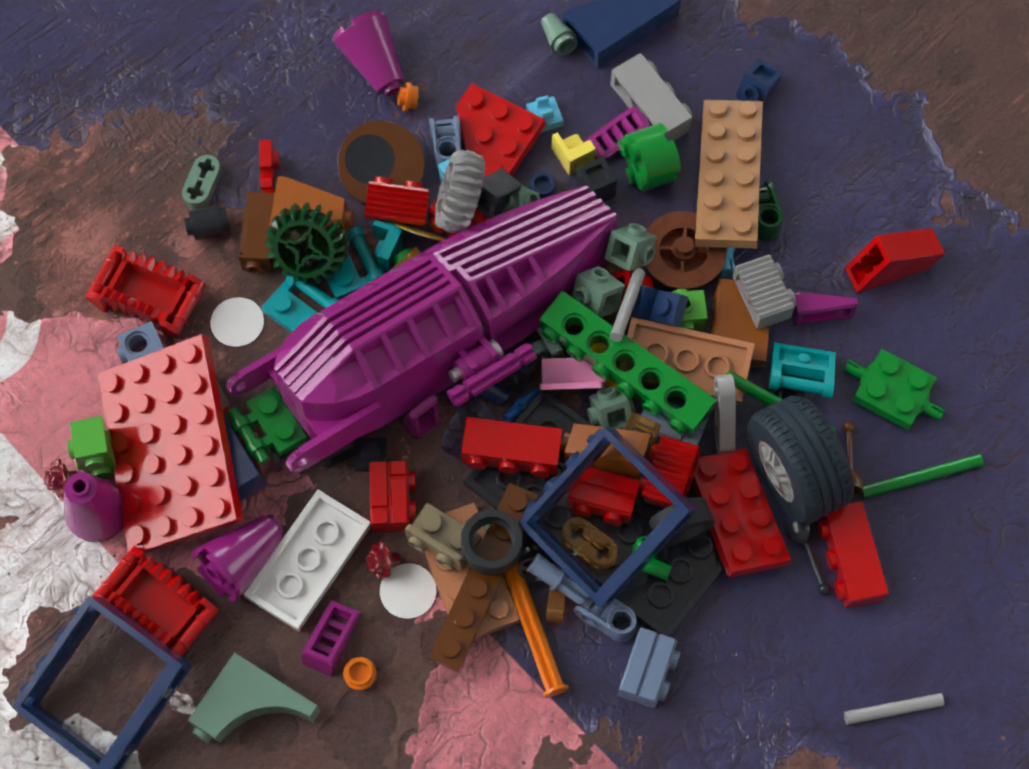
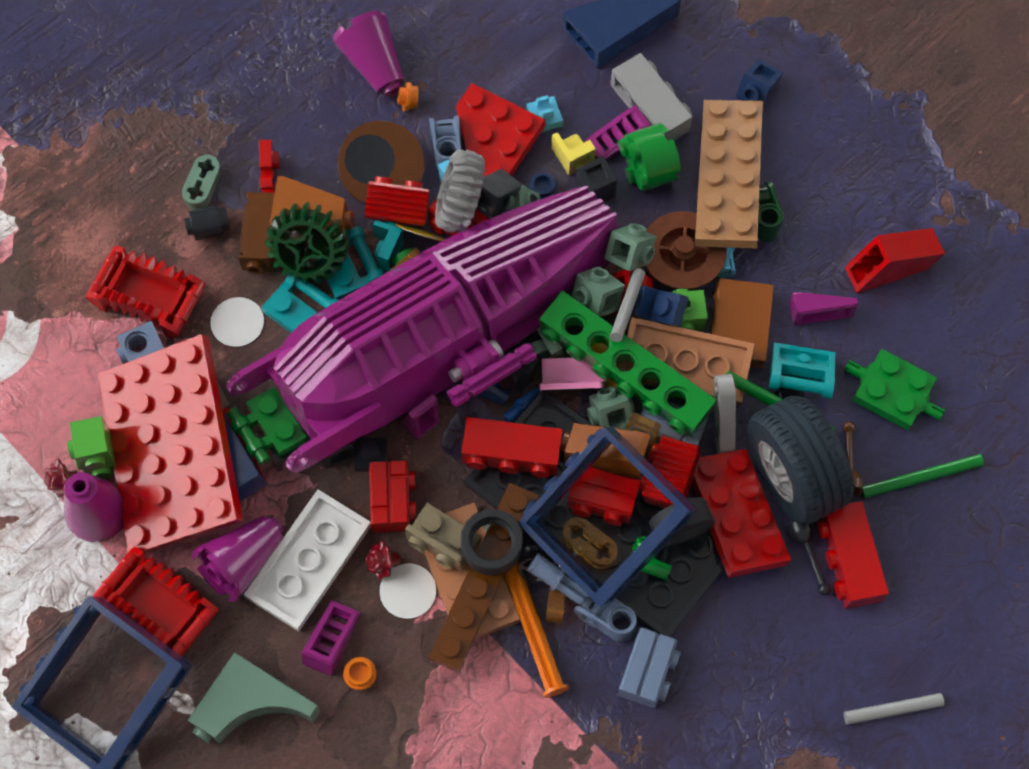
sand green cone [541,13,577,56] -> none
light grey brick [732,254,796,330] -> none

